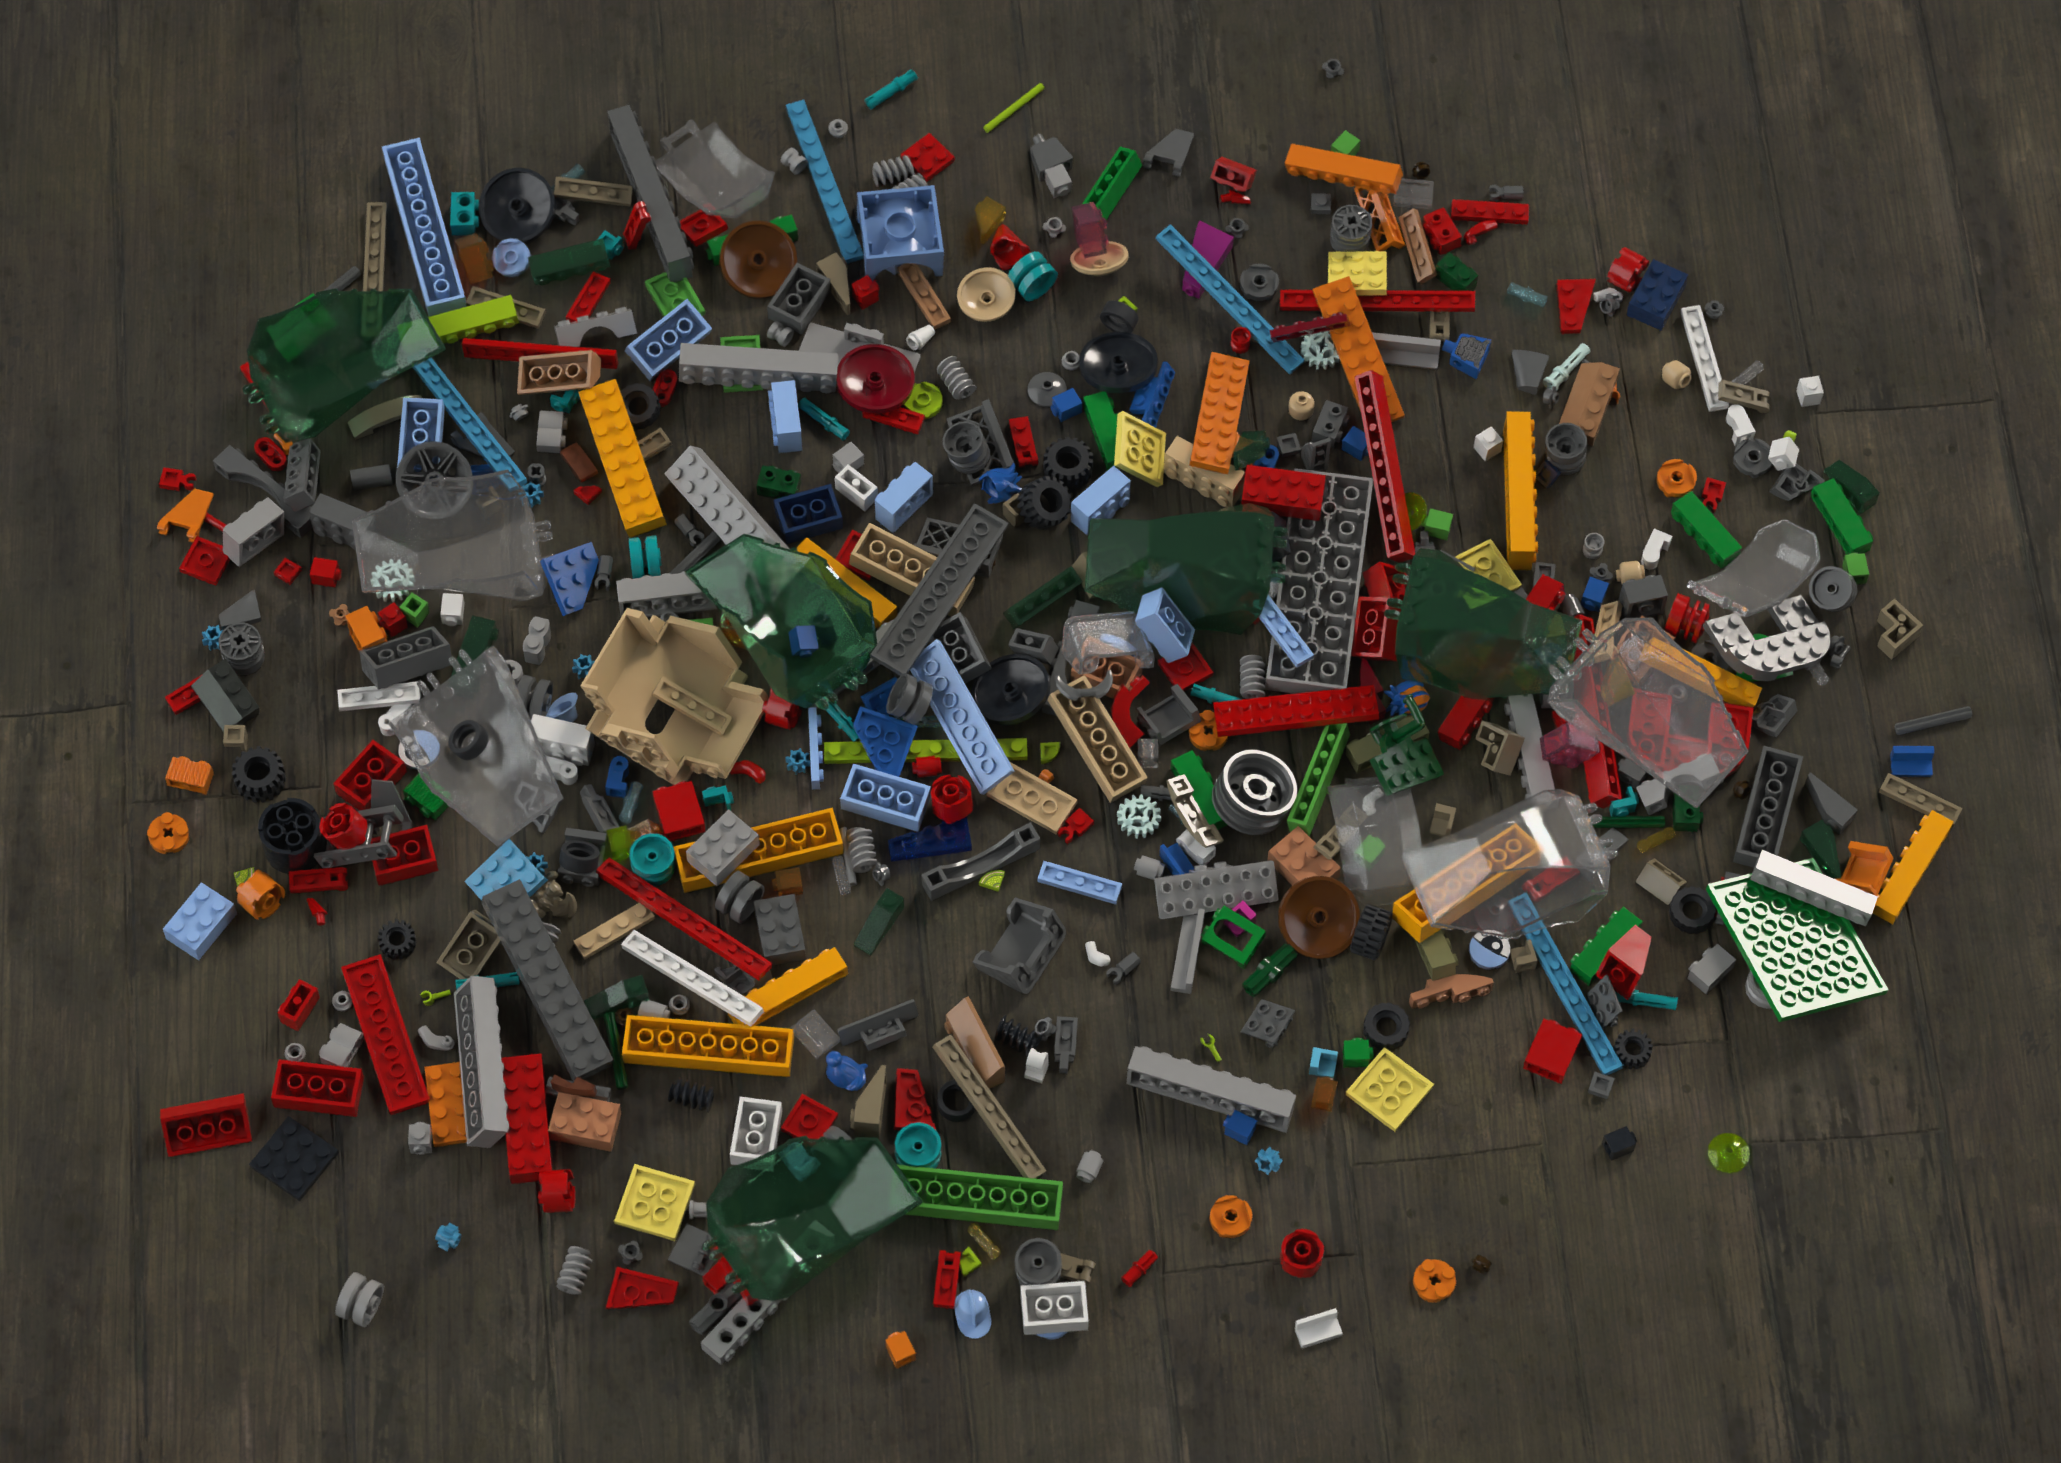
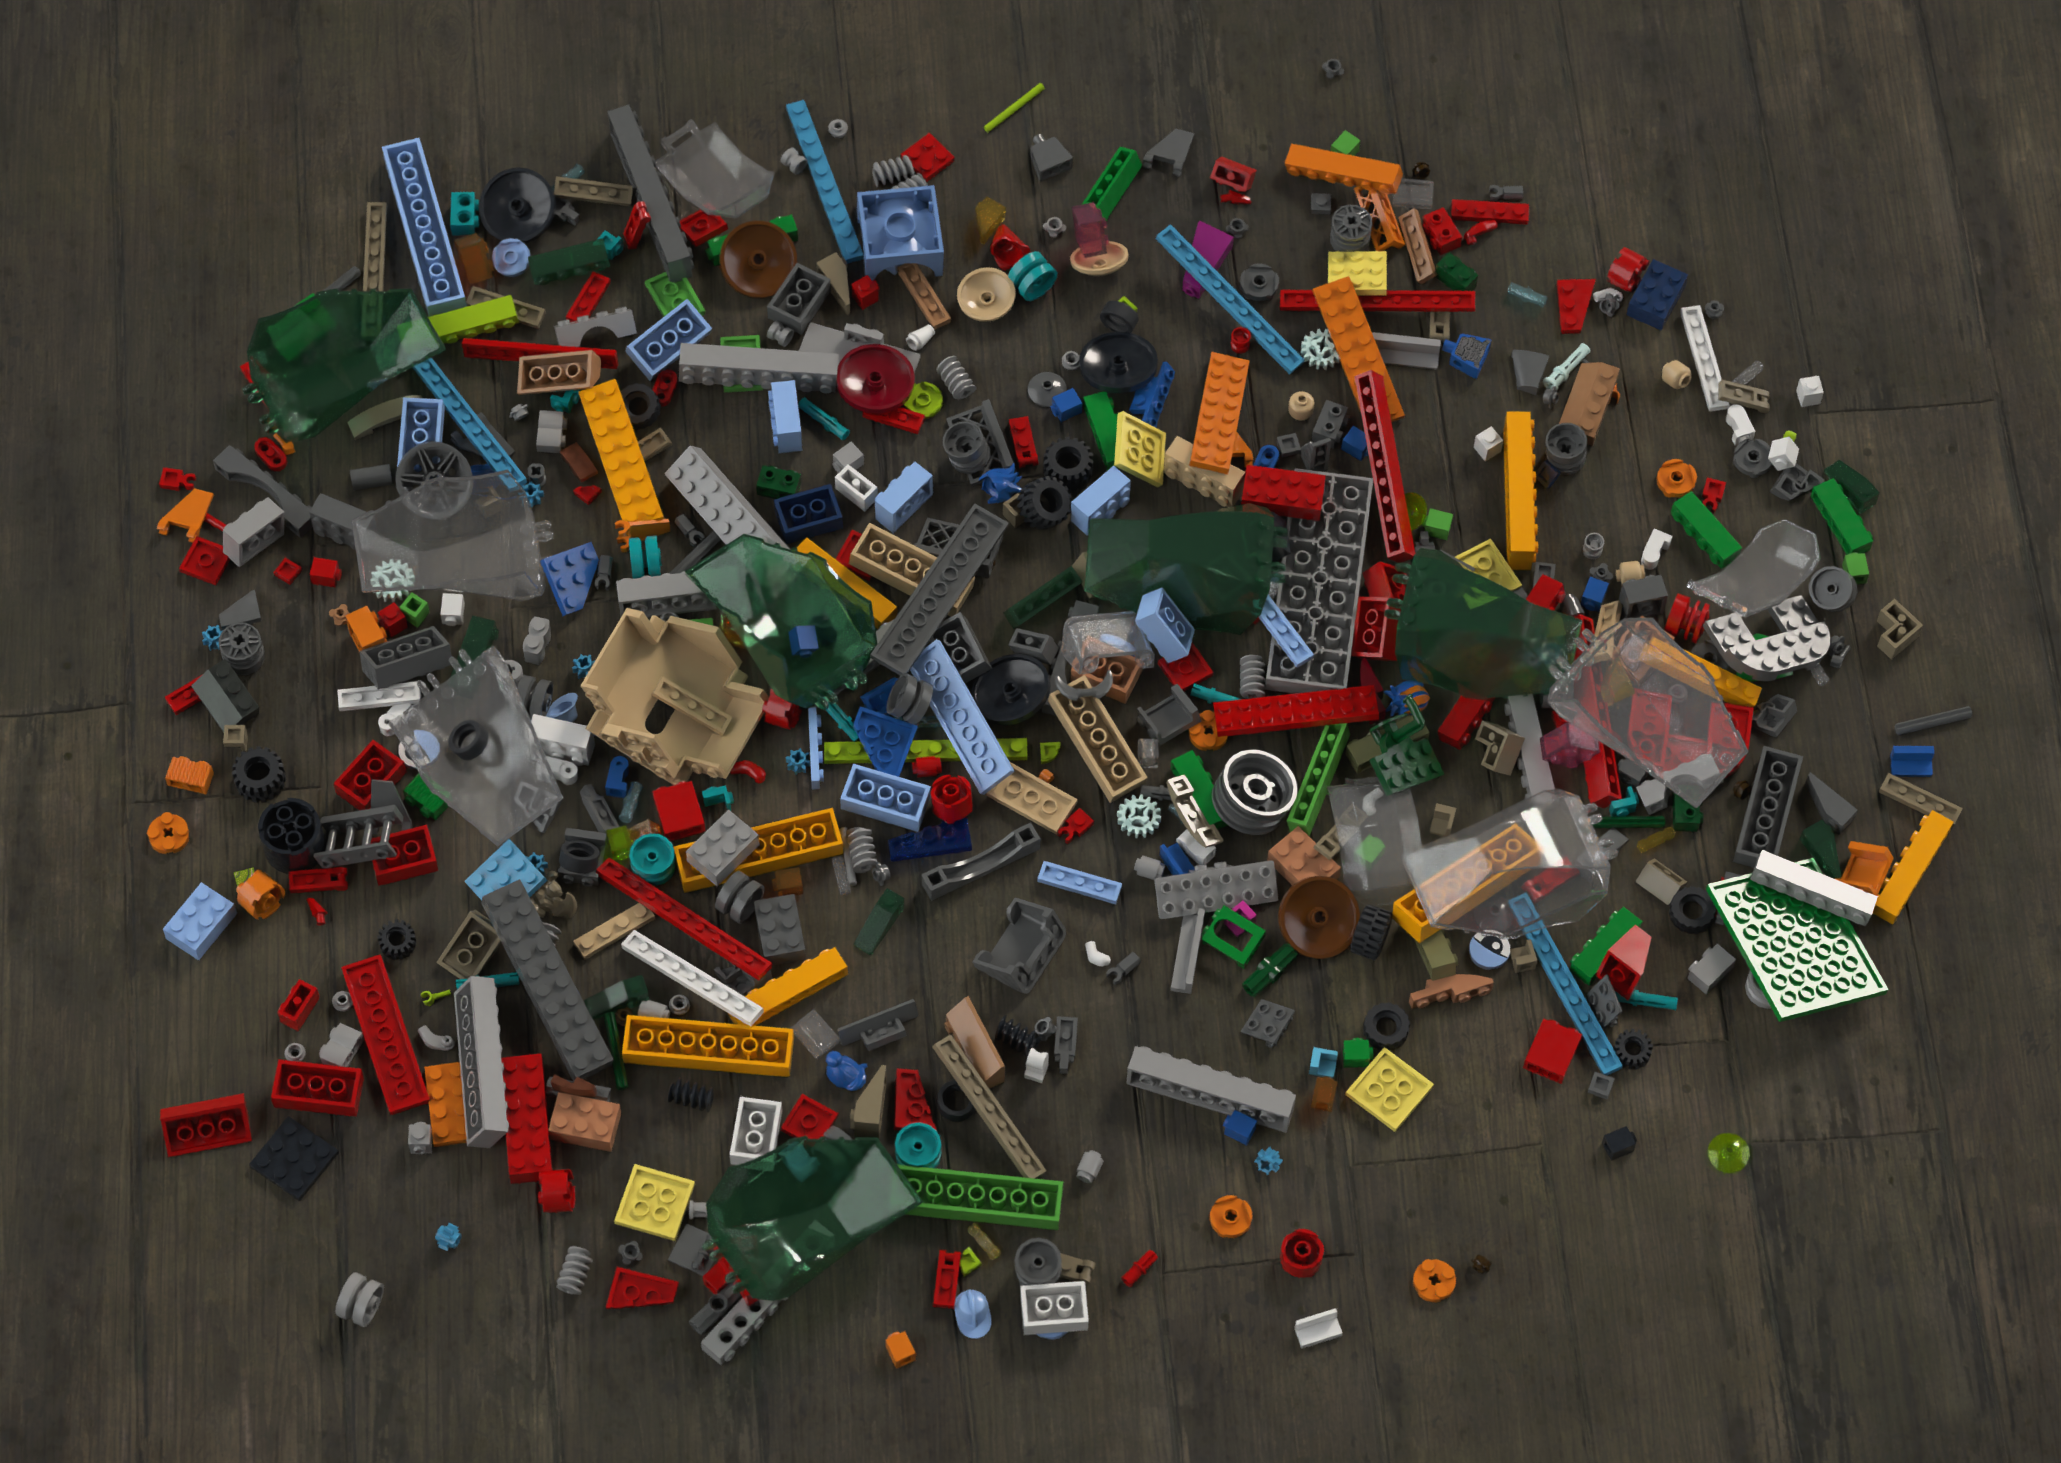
dark grey brick [283,438,321,512] -> none
red brick [319,803,368,850] -> none
teal pin [865,69,918,110] -> none
lime tile [979,870,1005,891] -> none
light grey brick [1045,163,1072,198] -> none
red arch [1111,675,1150,748] -> none
lime hand [1200,1034,1222,1062] -> none
clear green slope [1233,430,1270,471] -> none
dark red plate [1270,313,1350,343] -> none
none -> orange flag [615,519,670,552]

